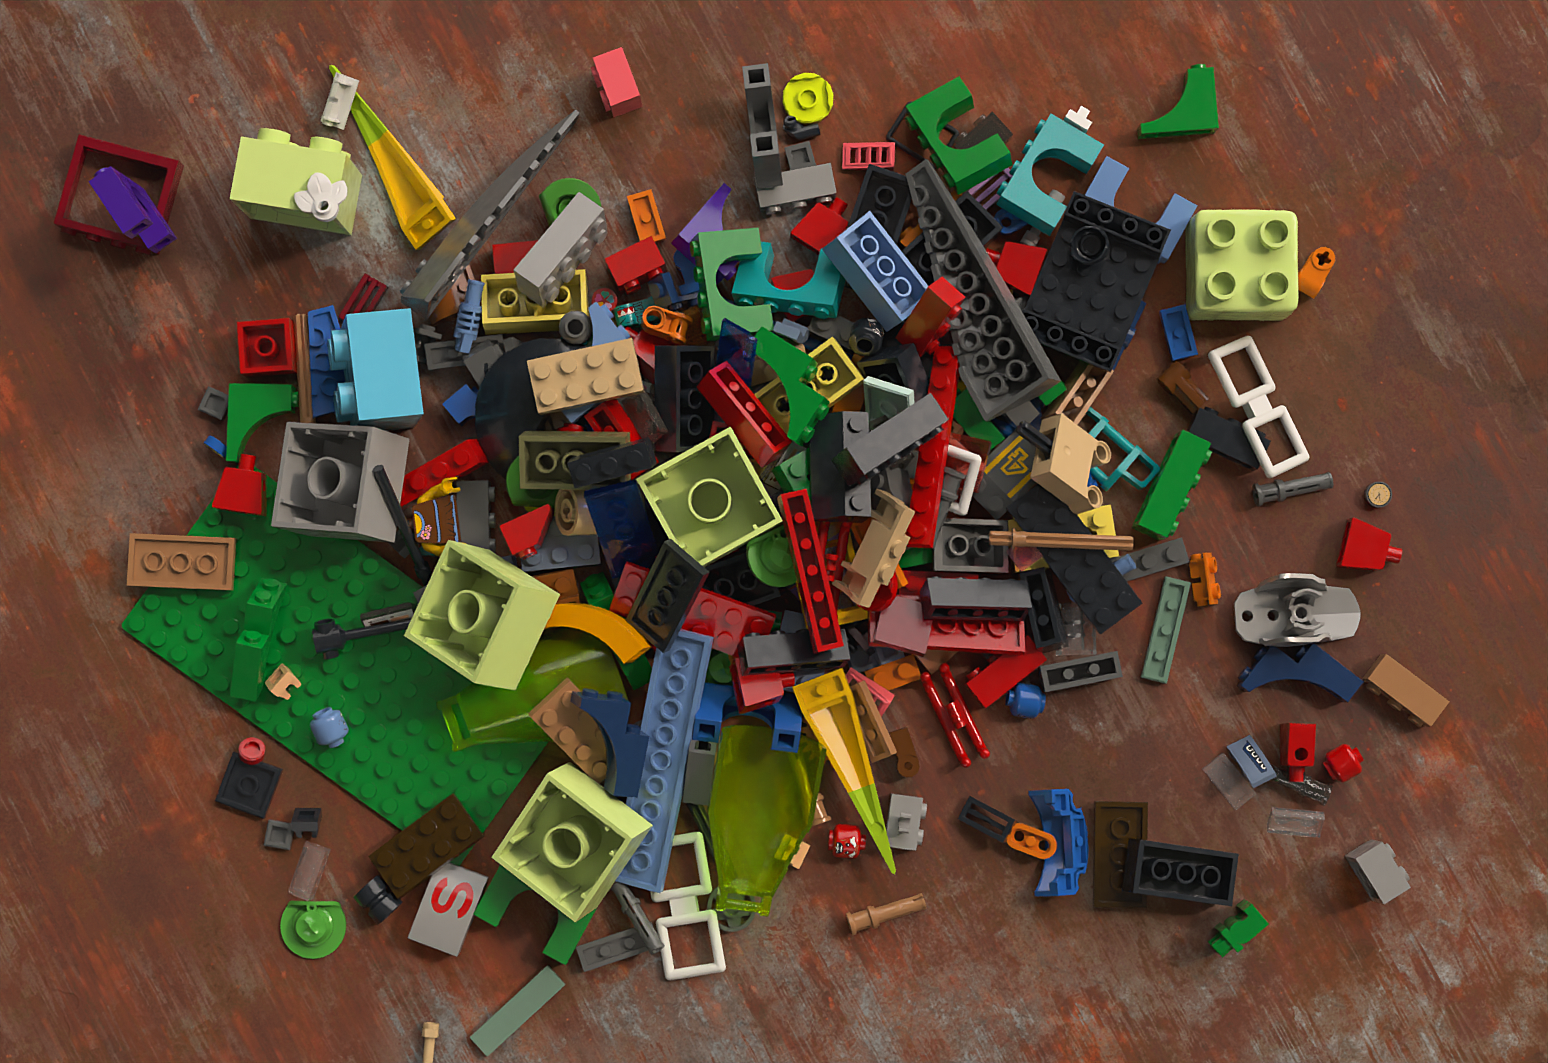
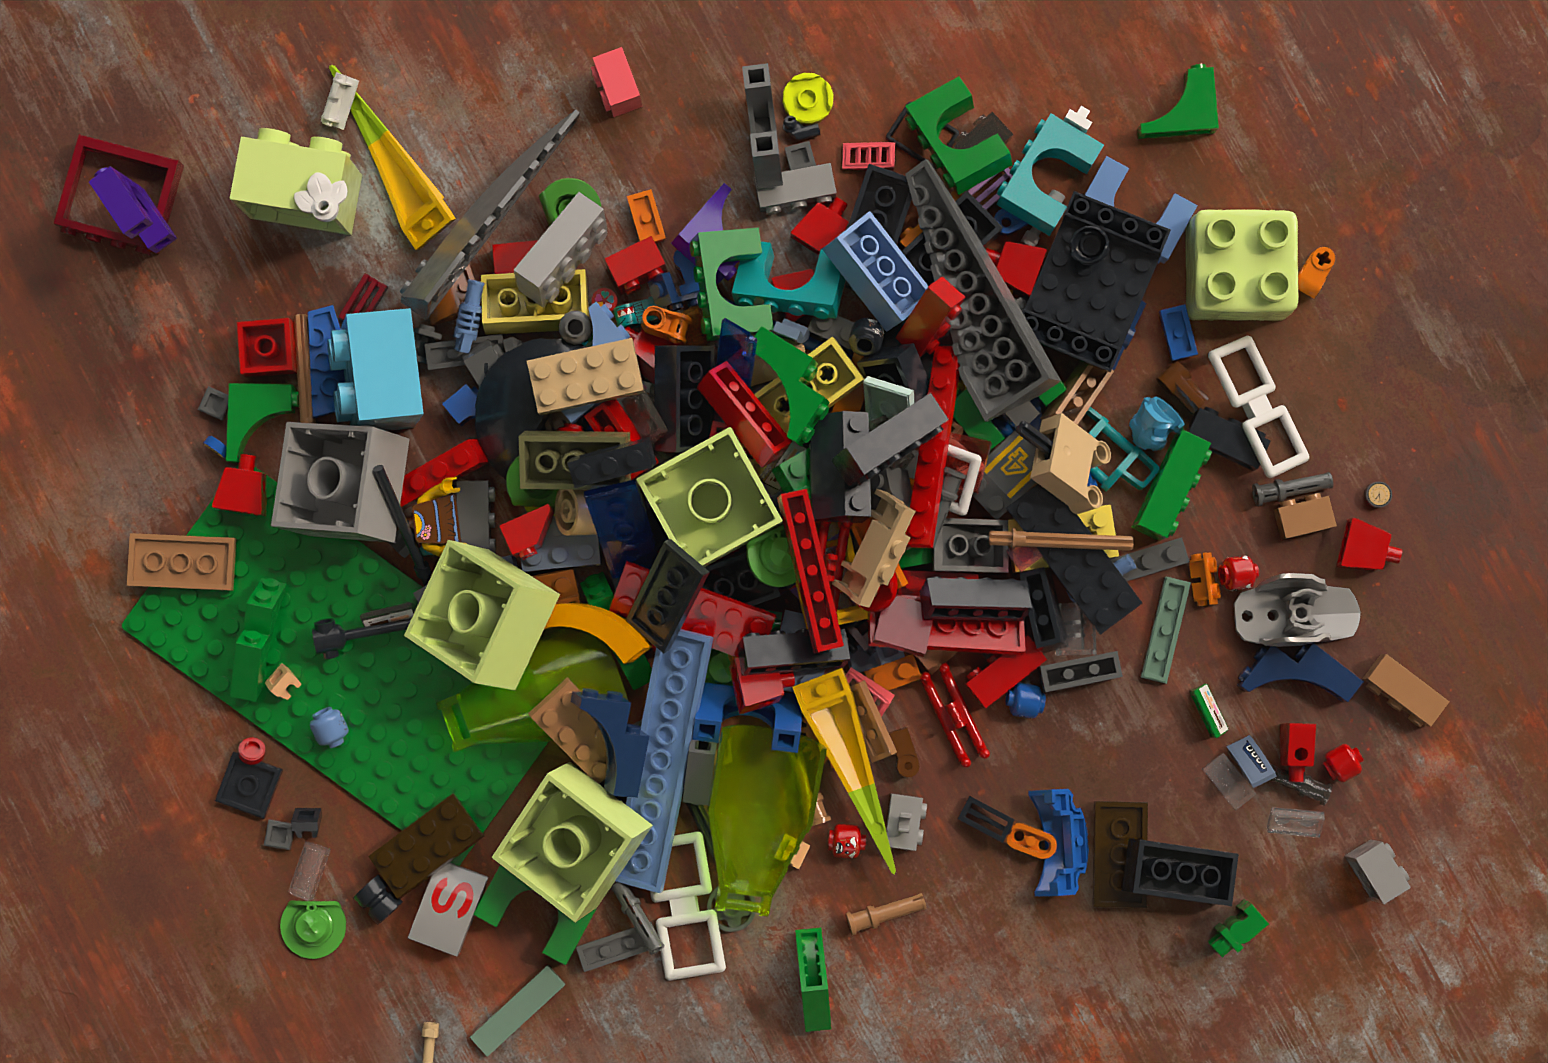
none -> green arch [795,927,832,1032]
none -> dark azure helmet [1129,397,1185,451]
none -> slope [1189,684,1228,738]
none -> red head [1218,556,1259,591]
none -> medium nougat brick [1274,493,1337,540]

